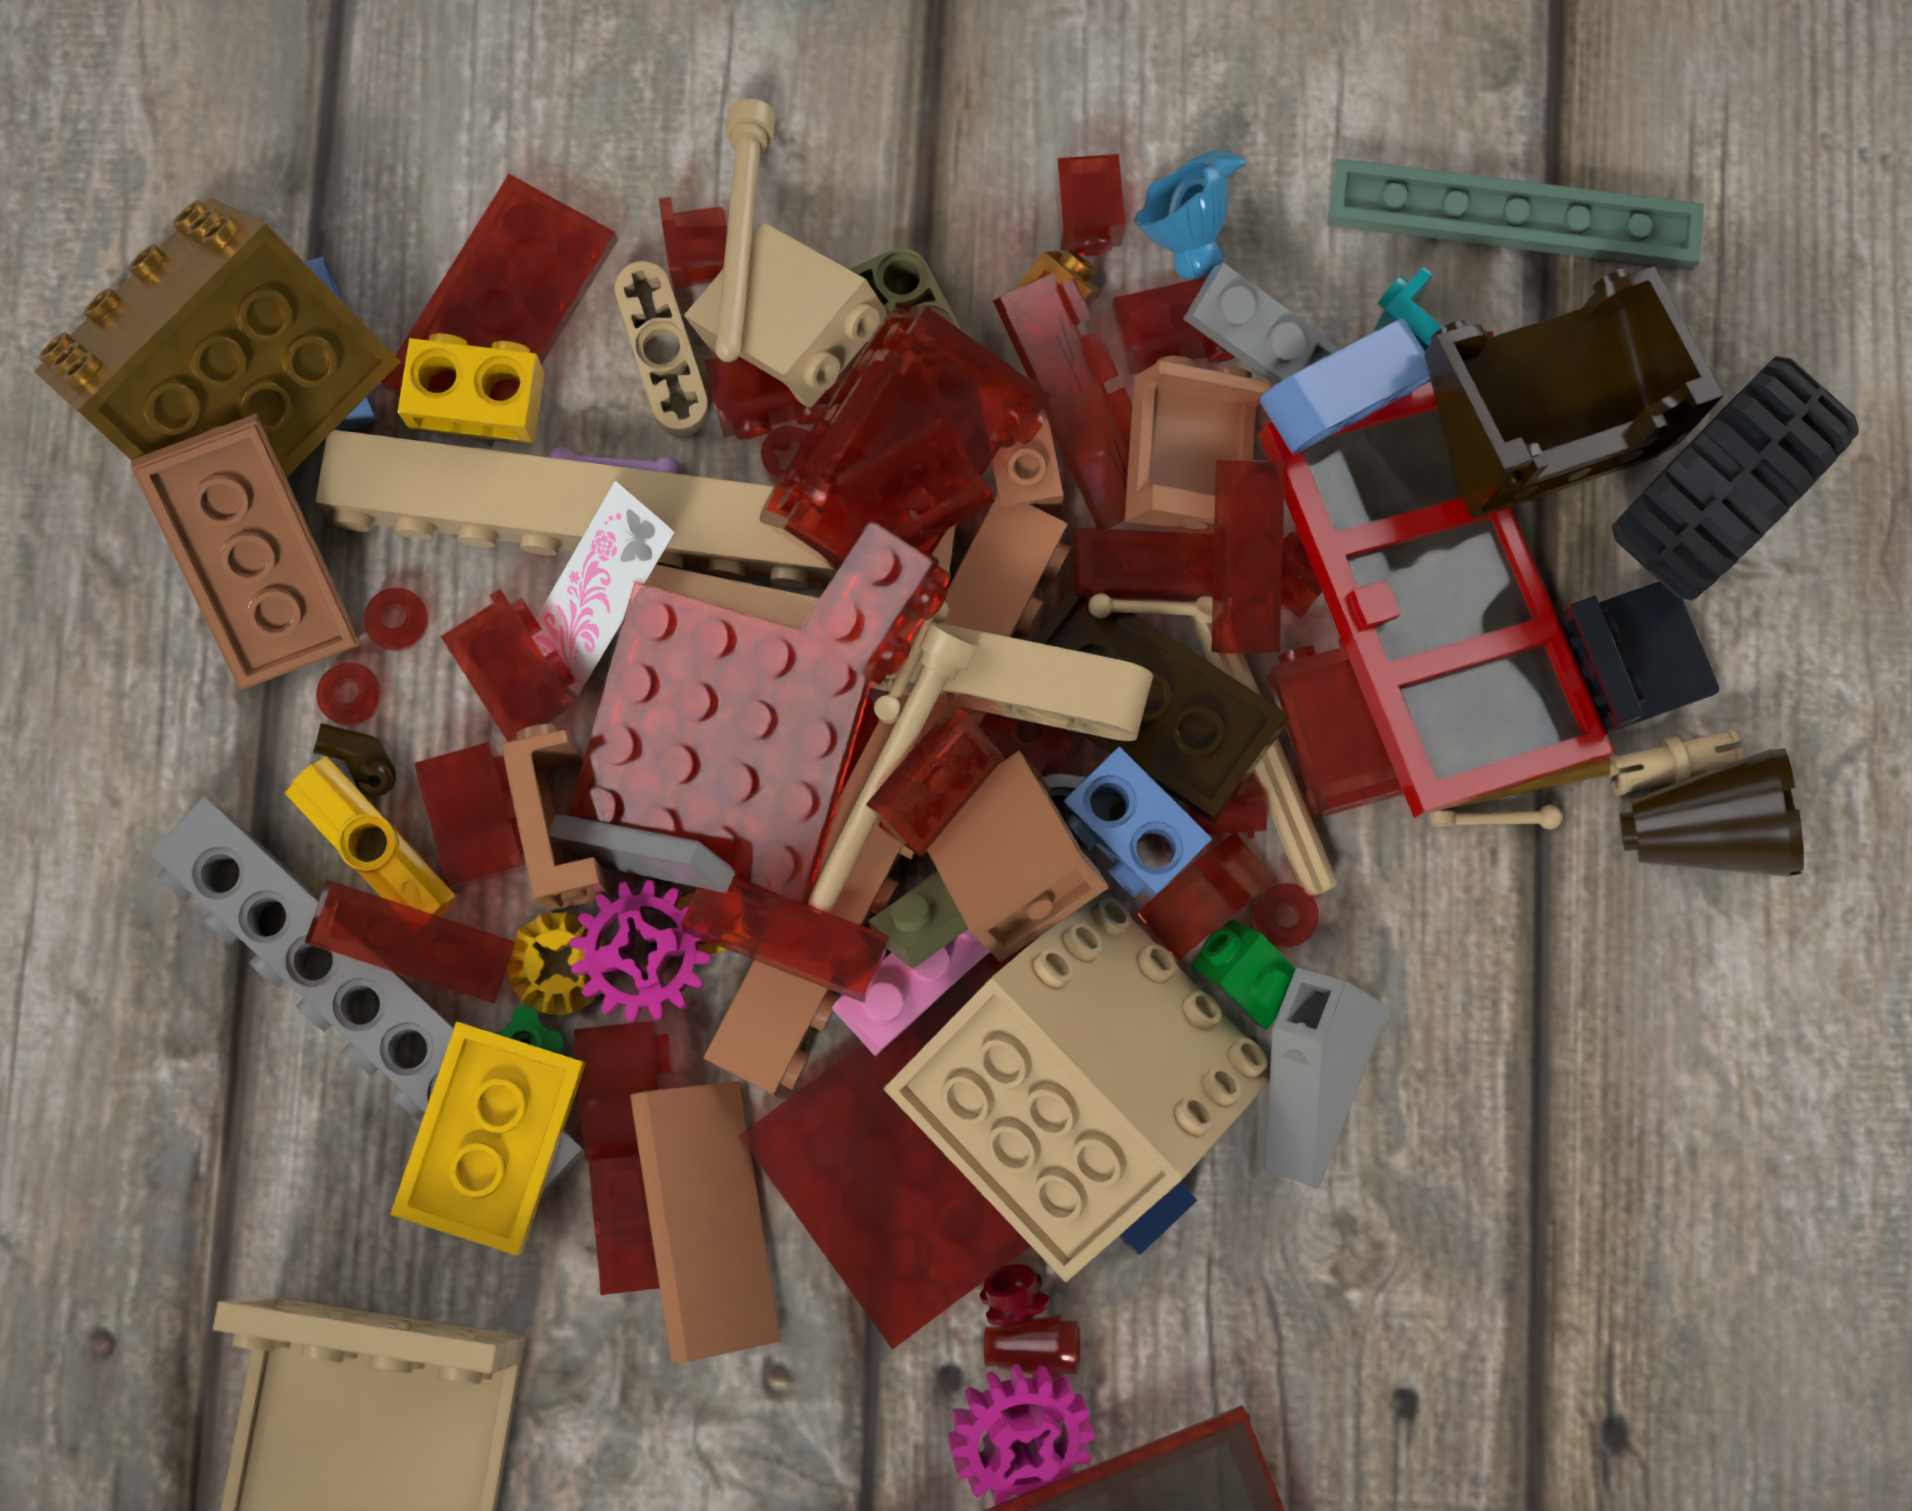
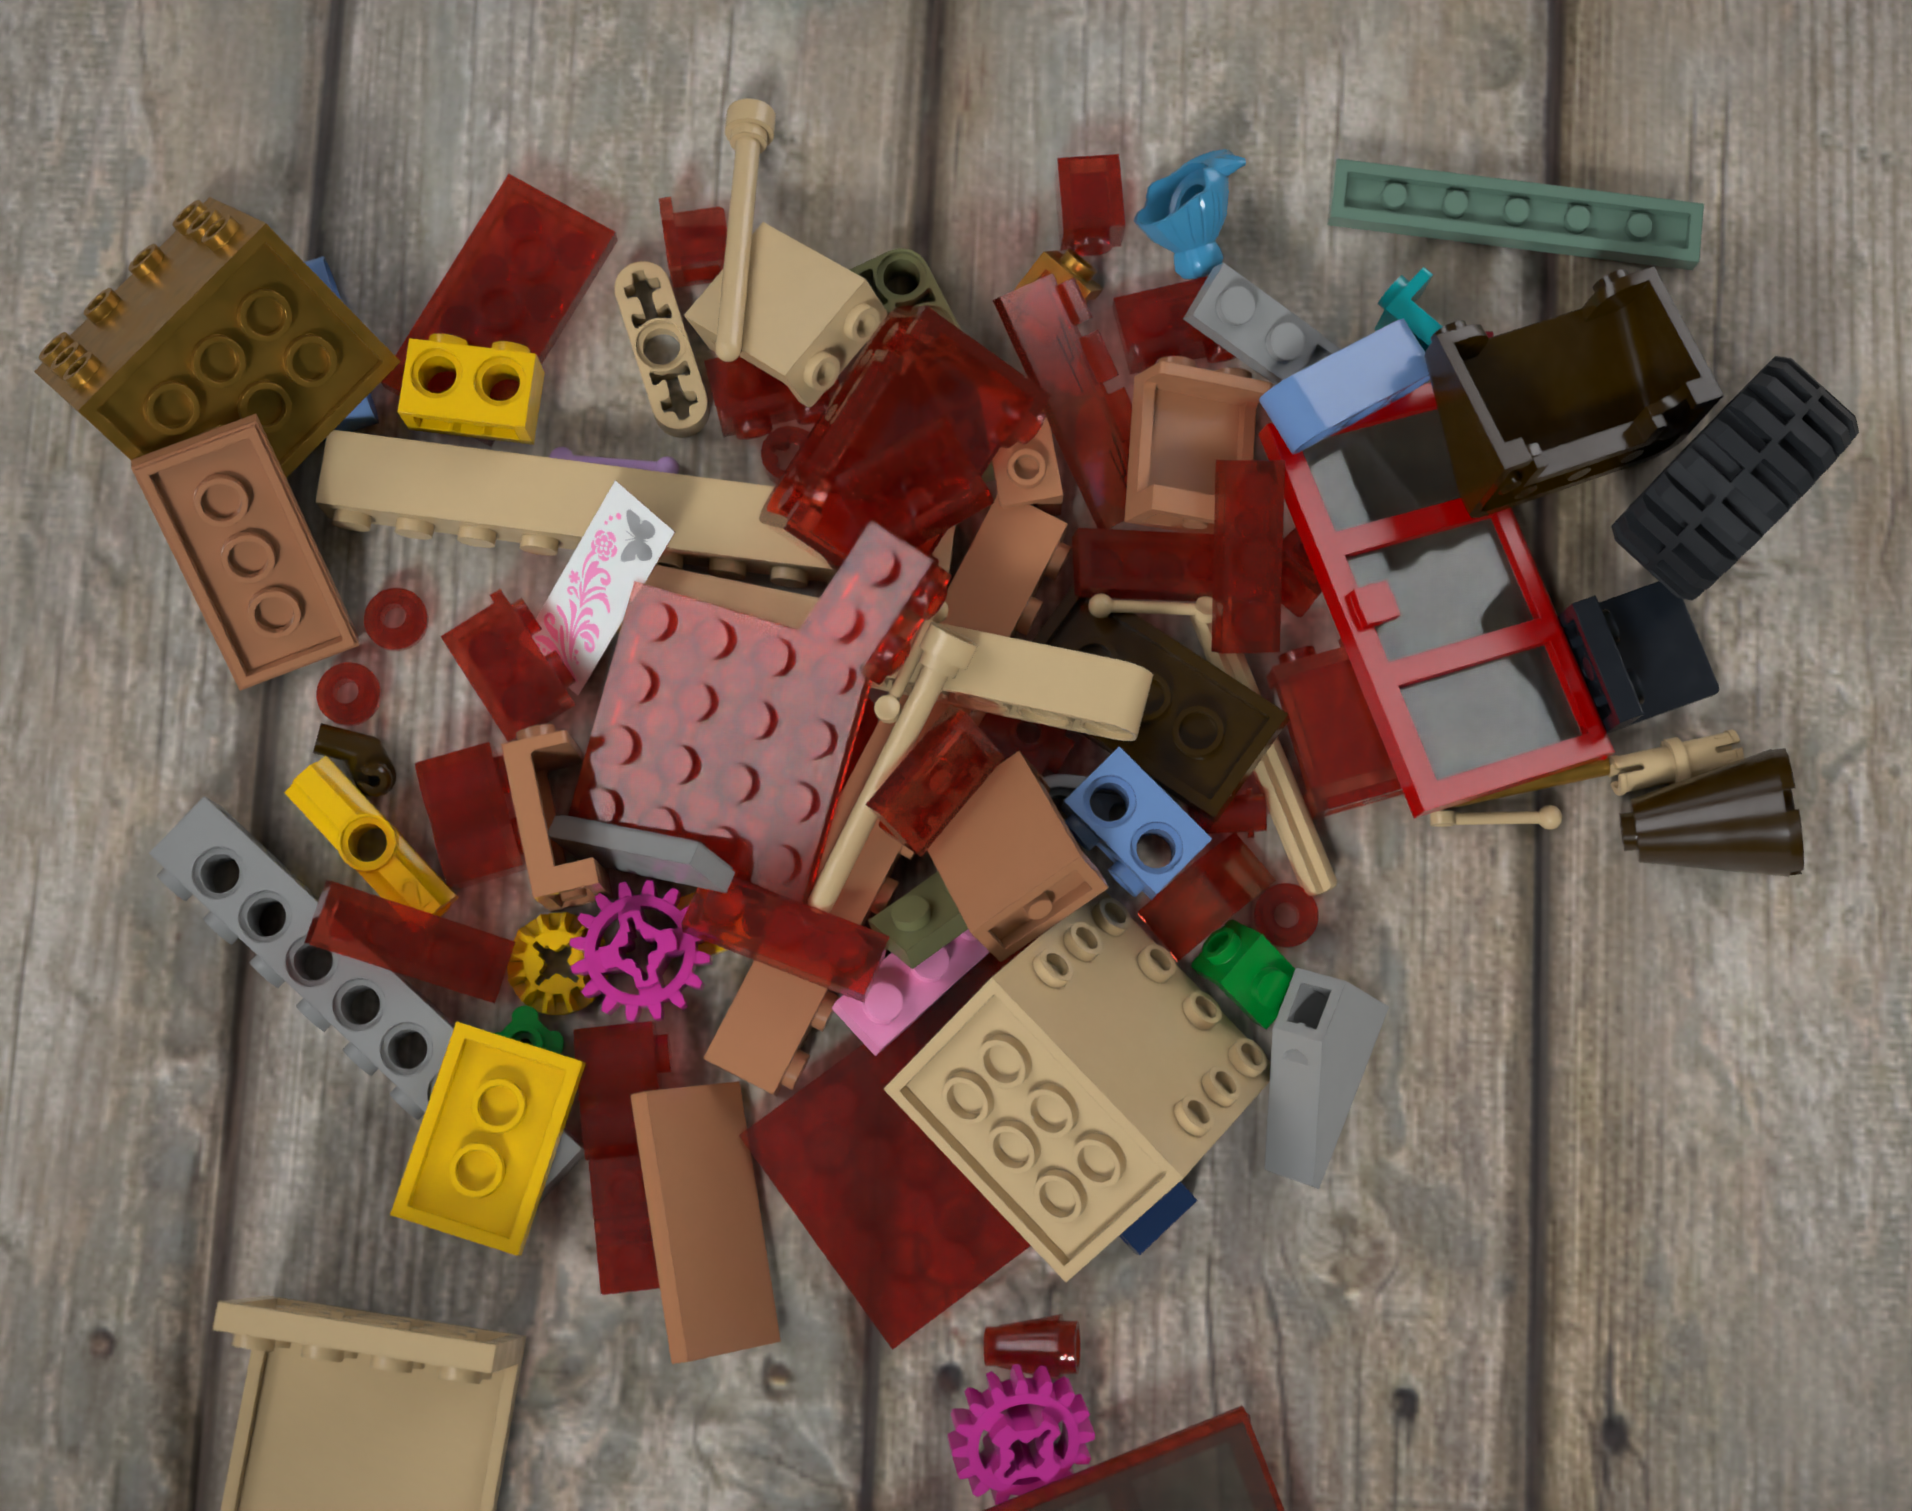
dark red plate [979,1264,1050,1326] -> none

